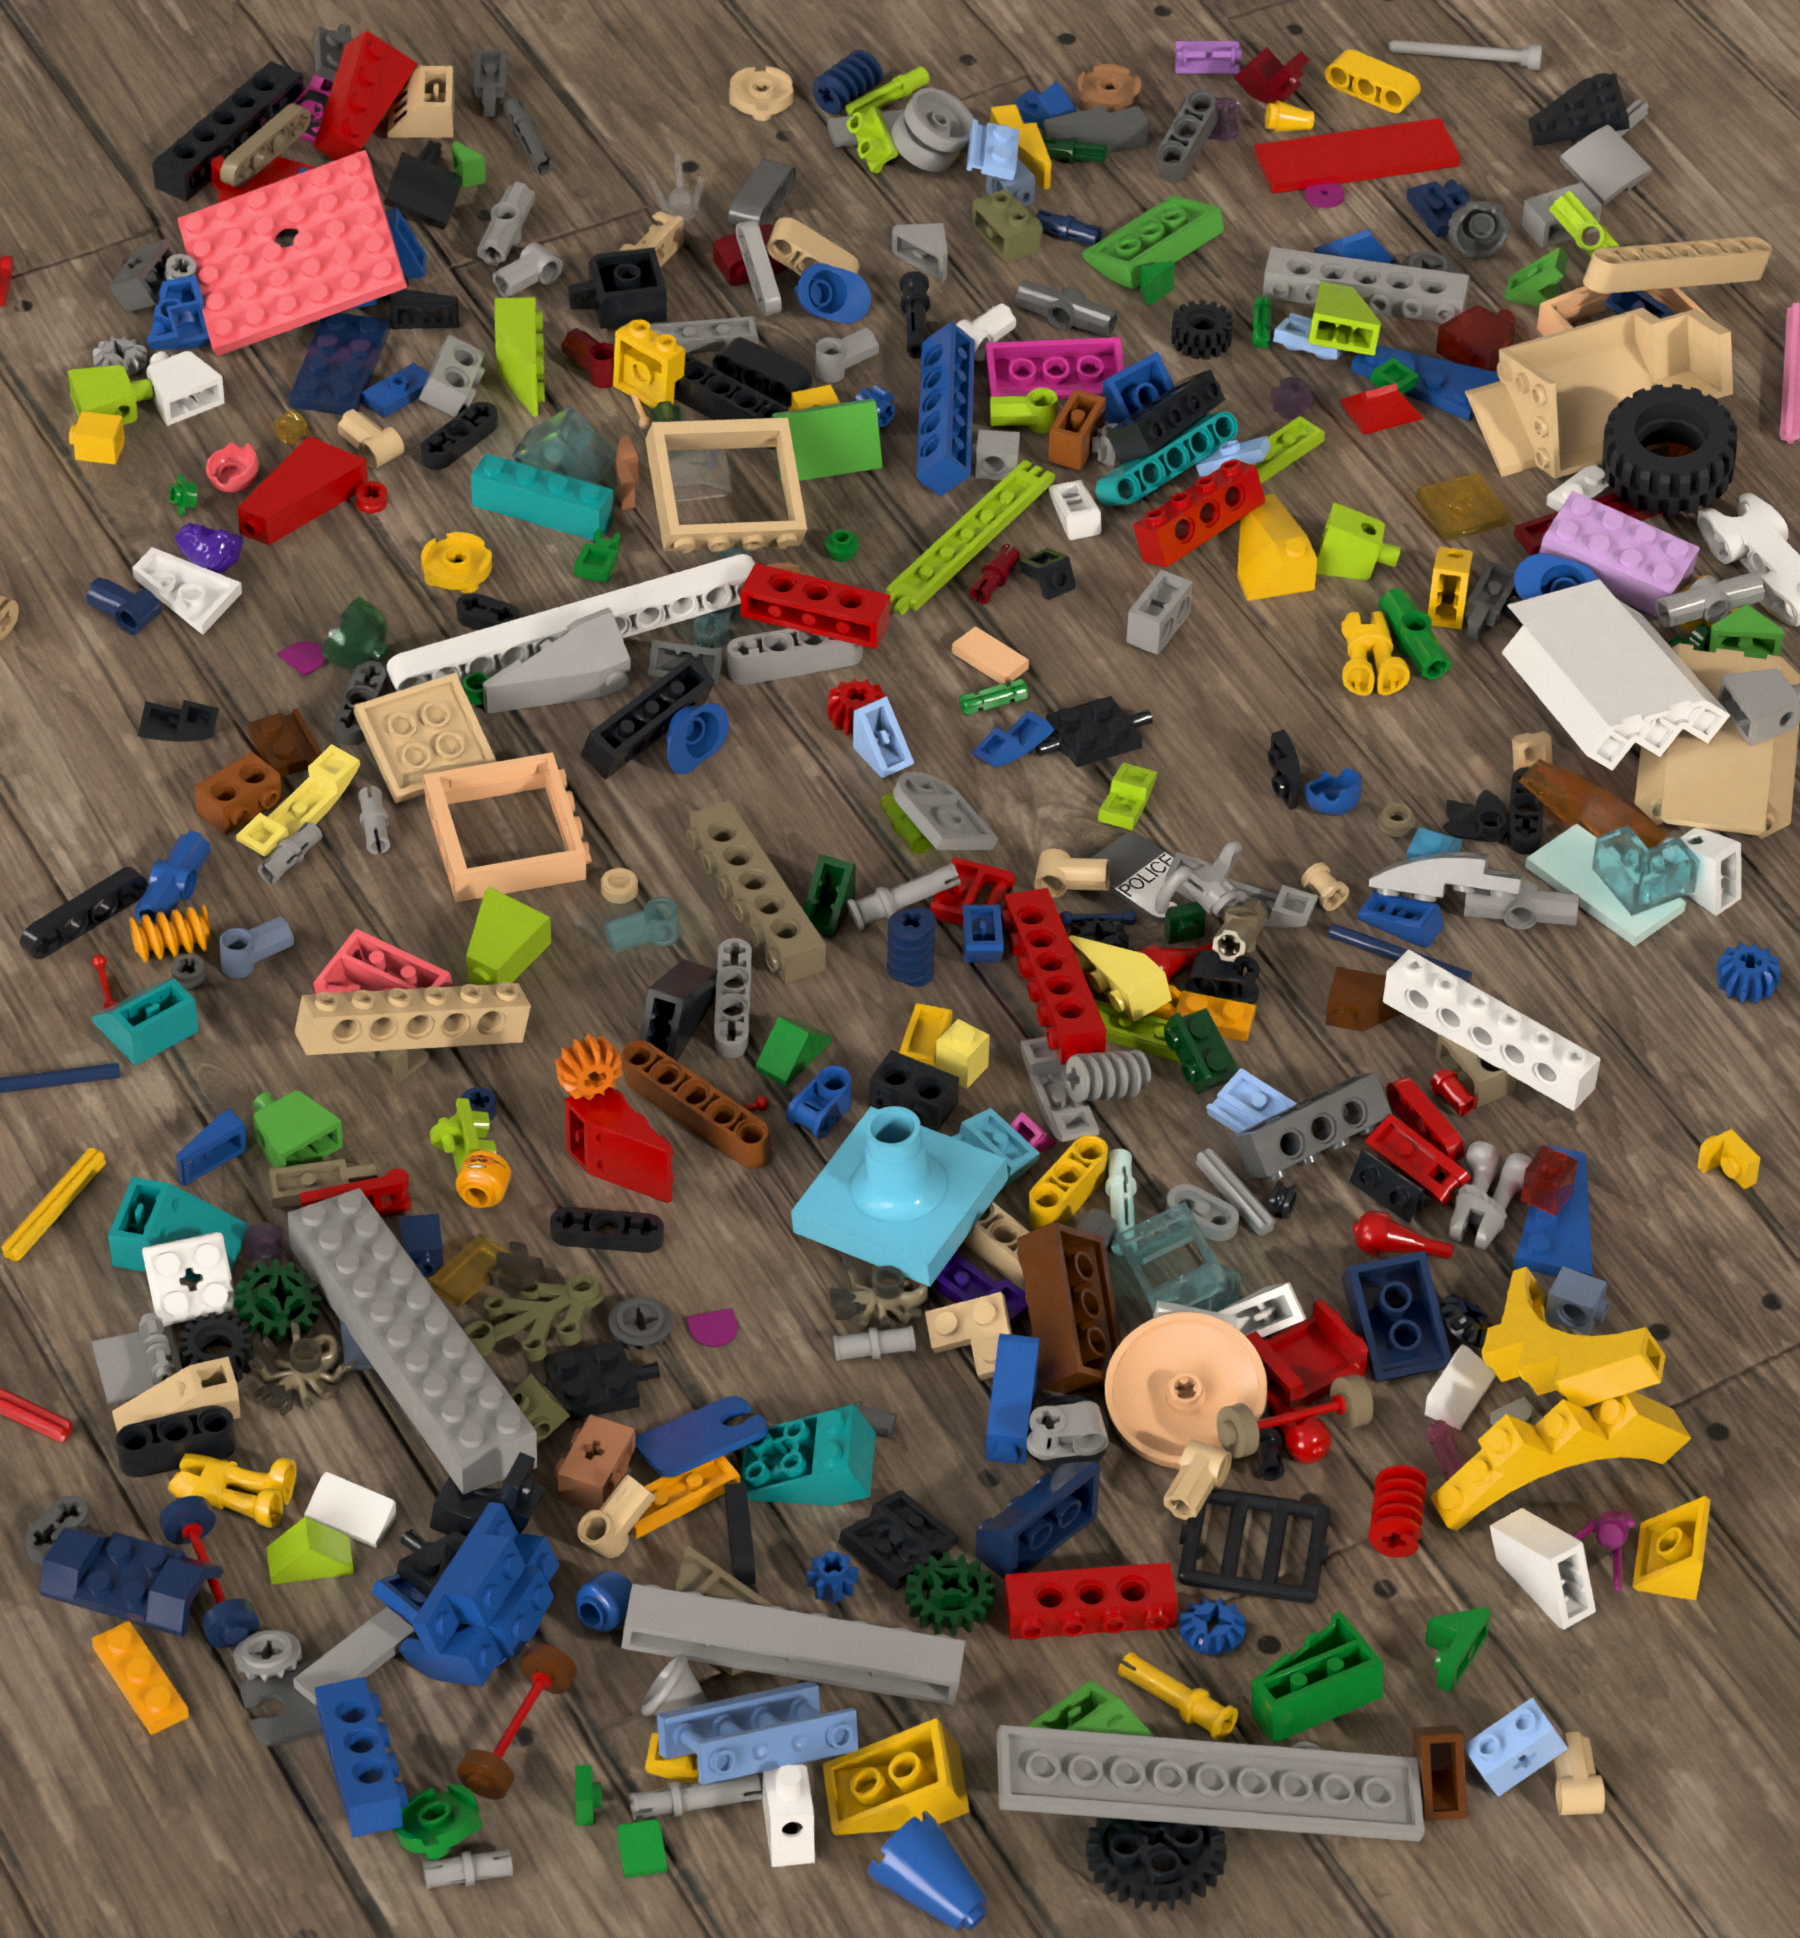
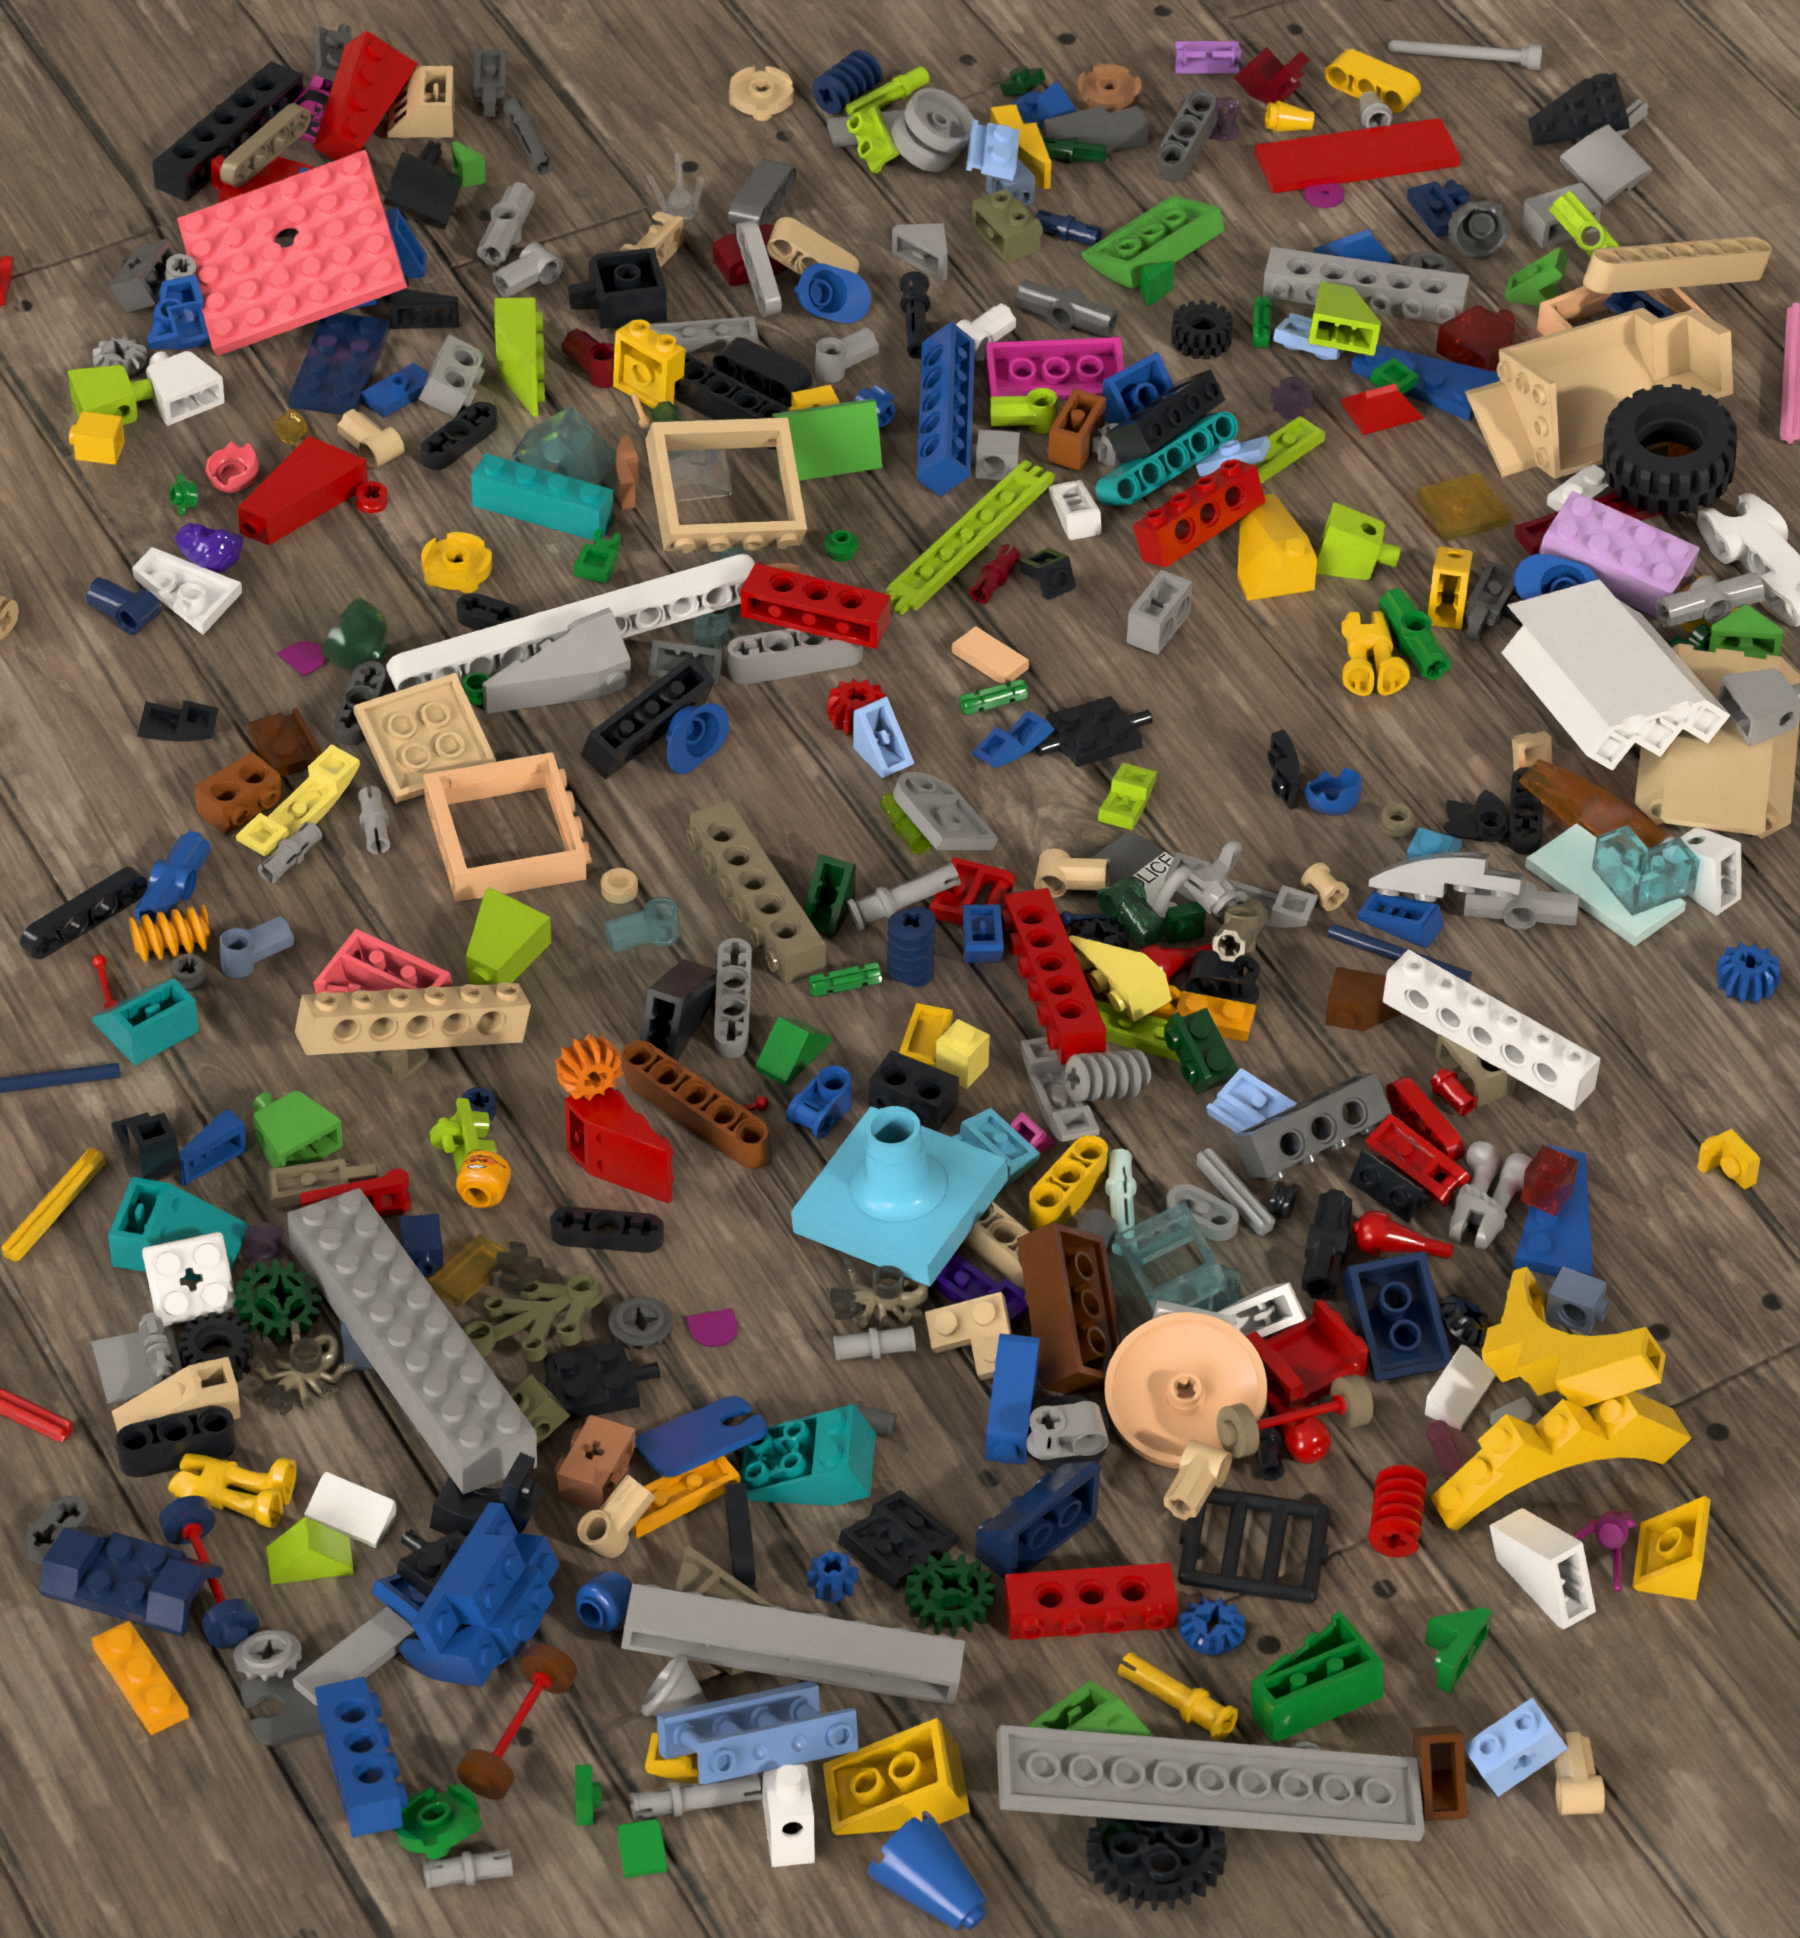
none -> black arch [111,1112,180,1181]
none -> green axle [808,962,882,997]
none -> dark green plate [999,66,1046,96]
none -> clear green piece [1097,876,1167,947]
none -> black piece [1302,1189,1353,1300]
none -> light grey cone [1360,92,1393,129]

